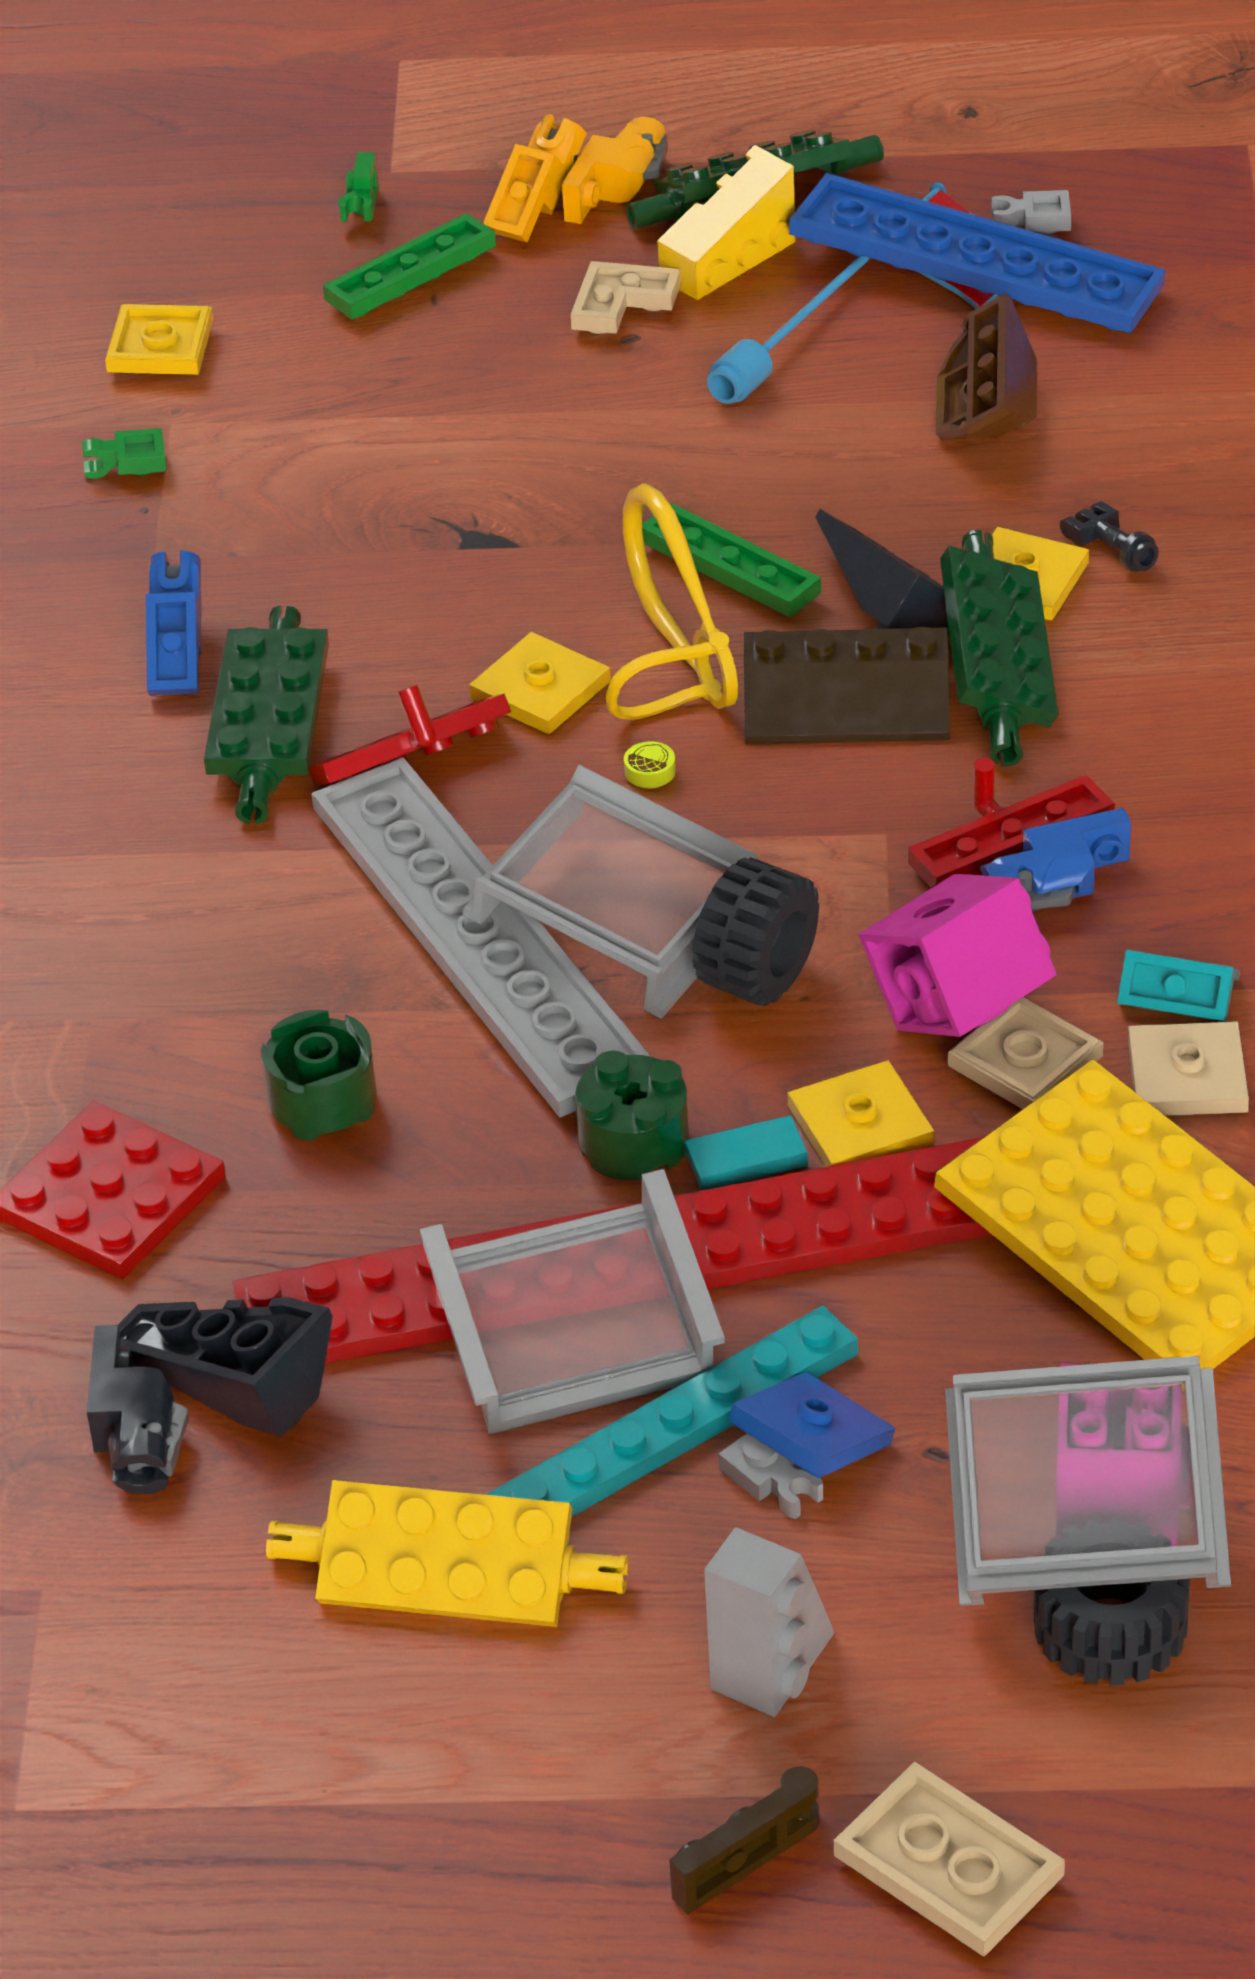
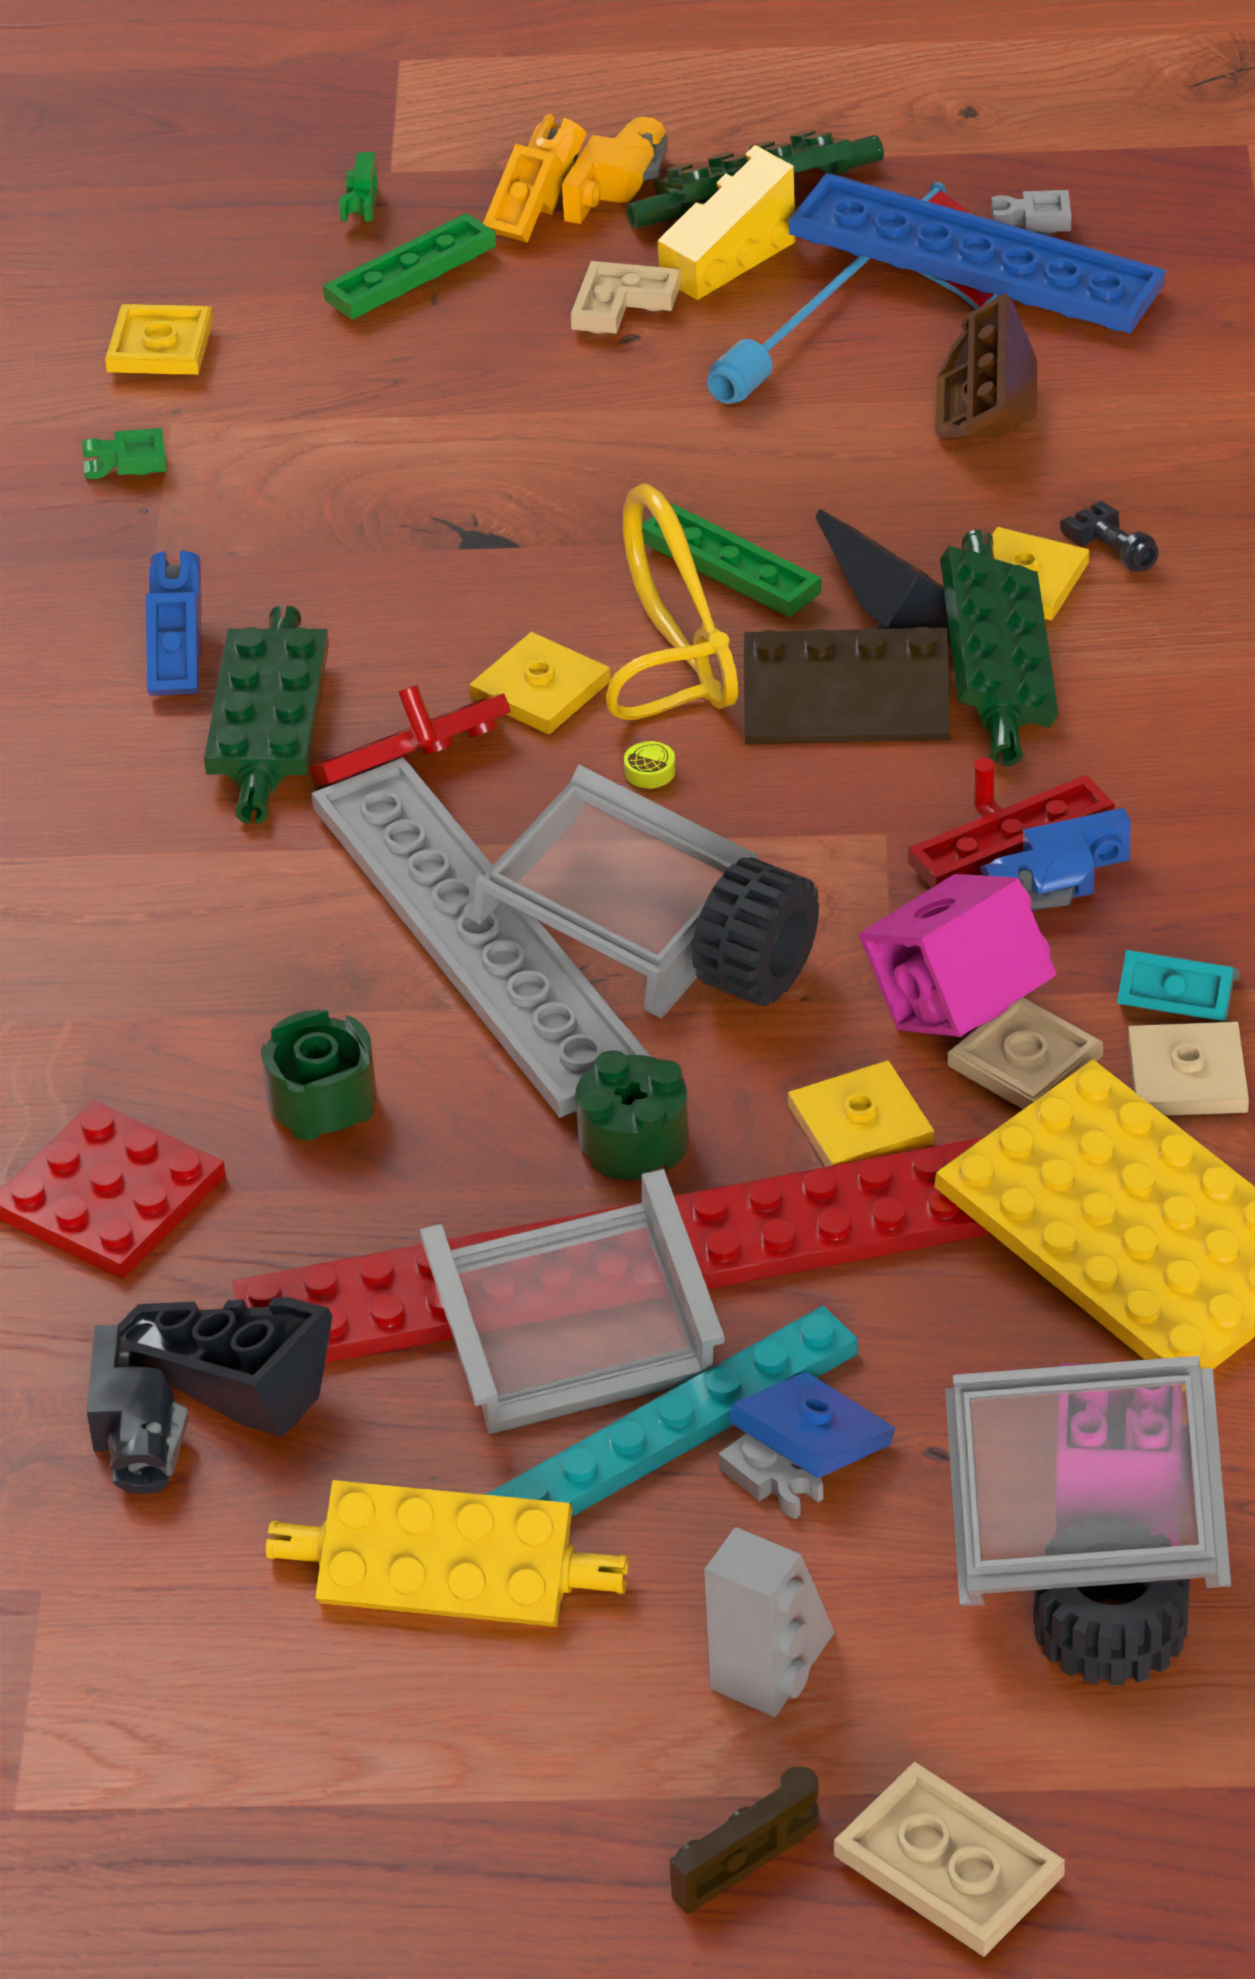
teal tile [684,1115,808,1191] -> none

